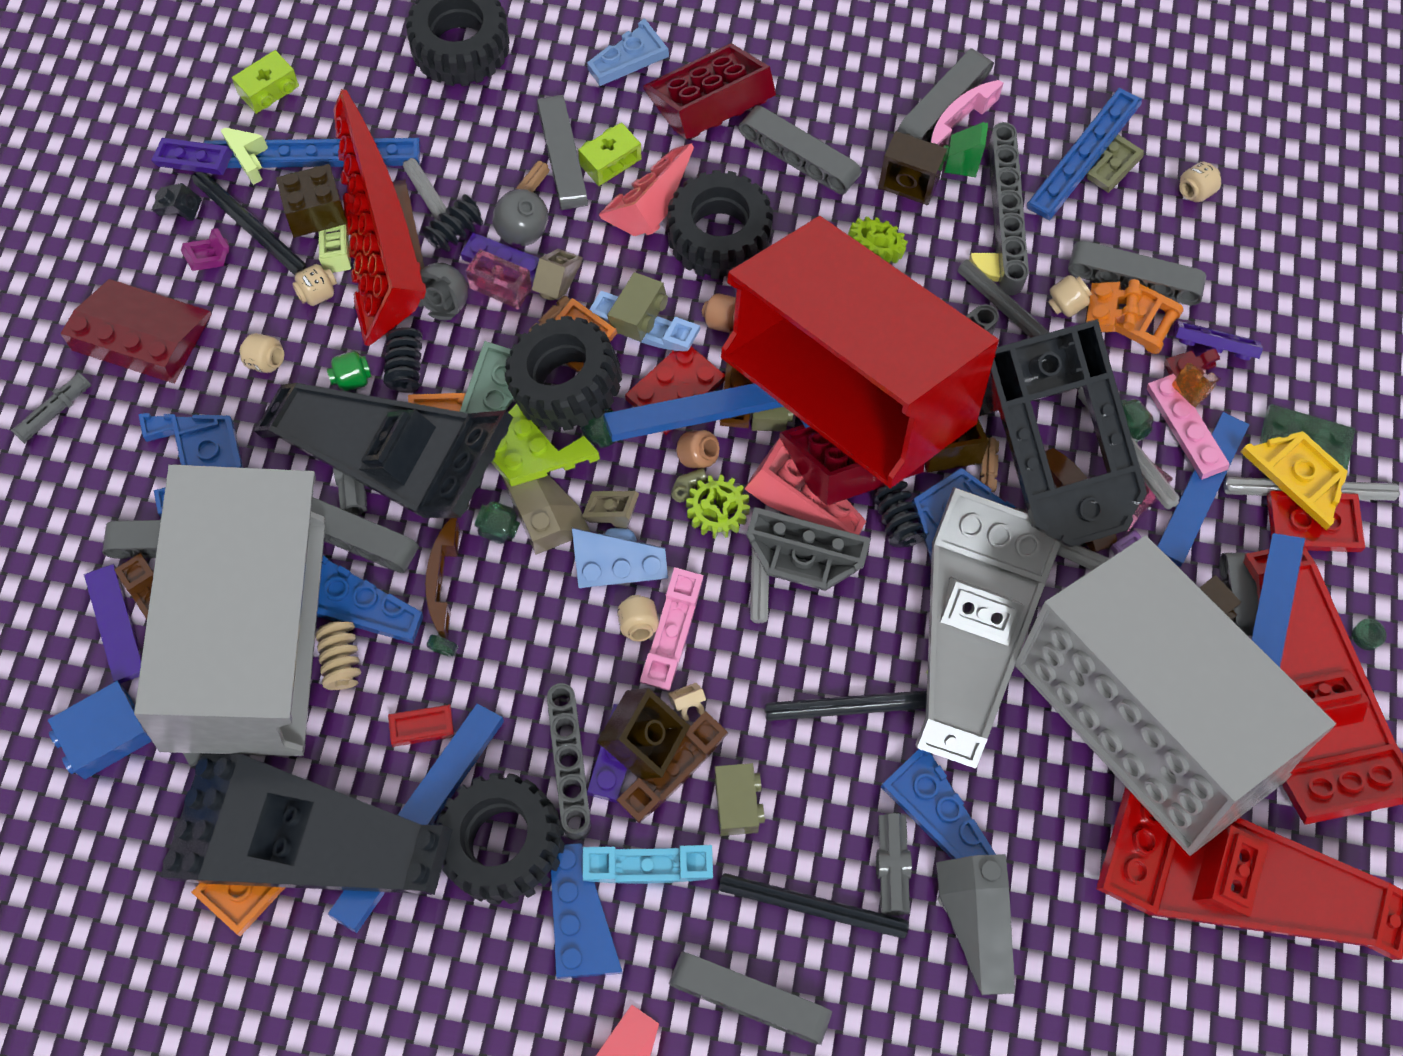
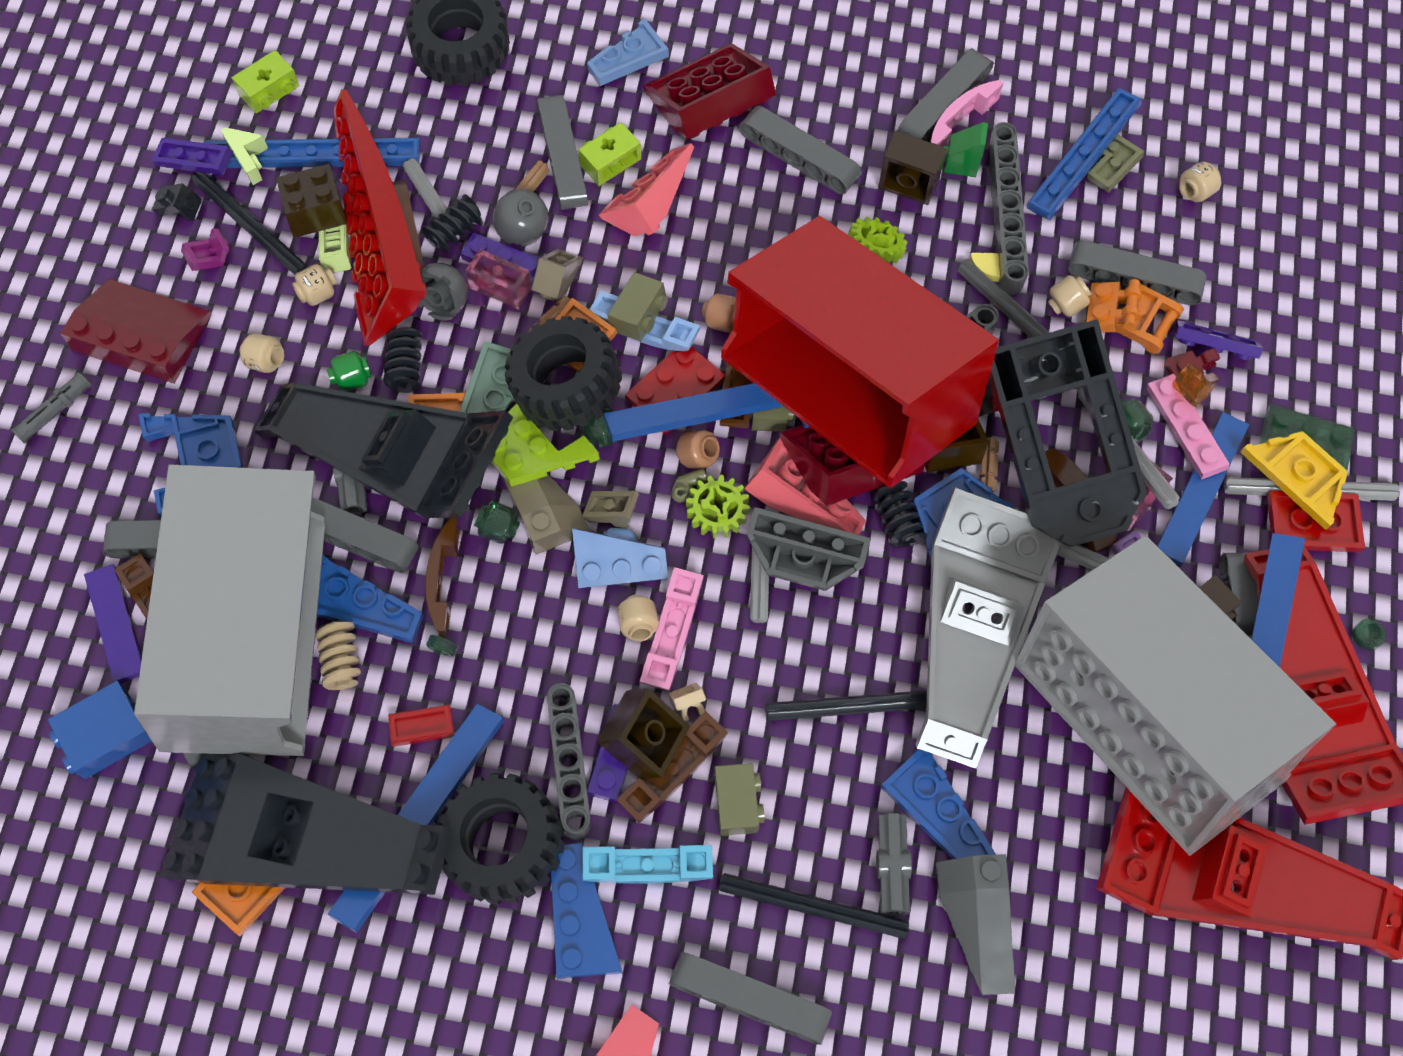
black tyre [667,170,773,279] -> none

